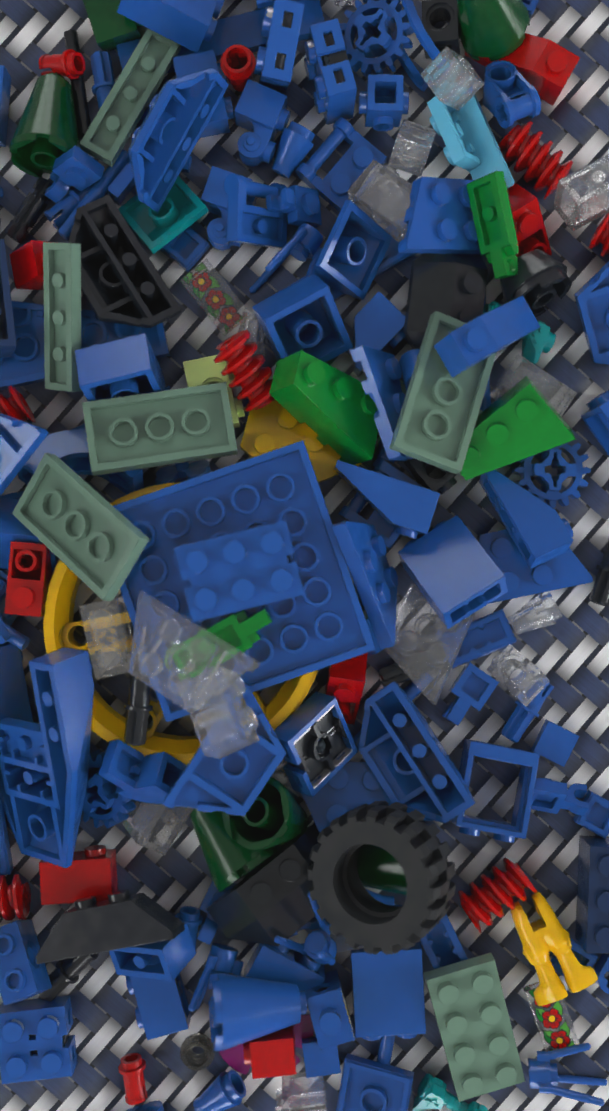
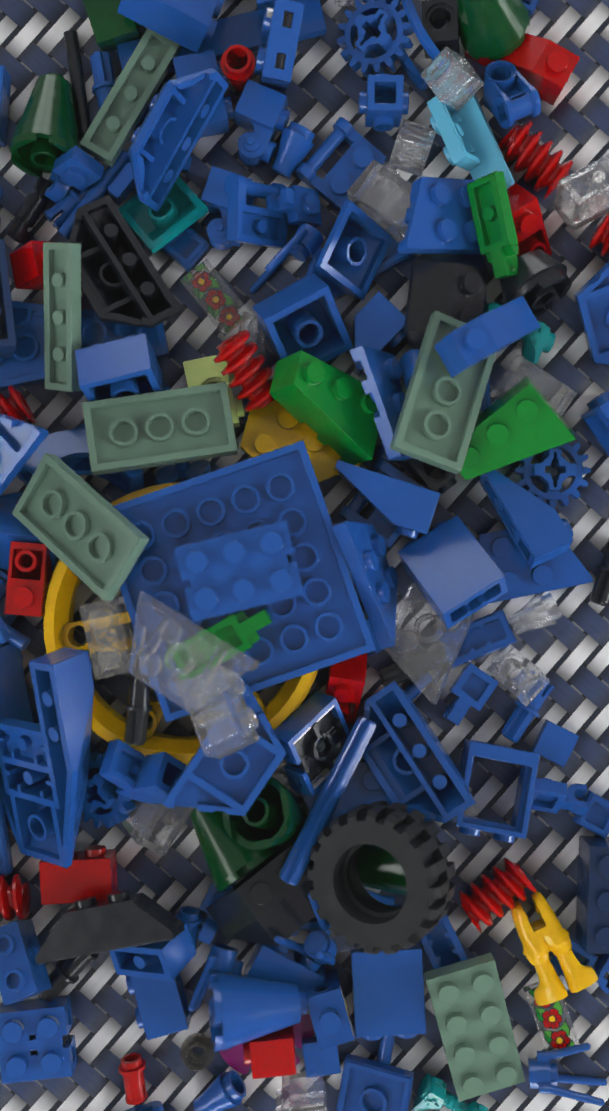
red pin [38,49,85,80] -> none
blue piece [304,18,357,125] -> none
none -> blue axle [279,716,376,886]

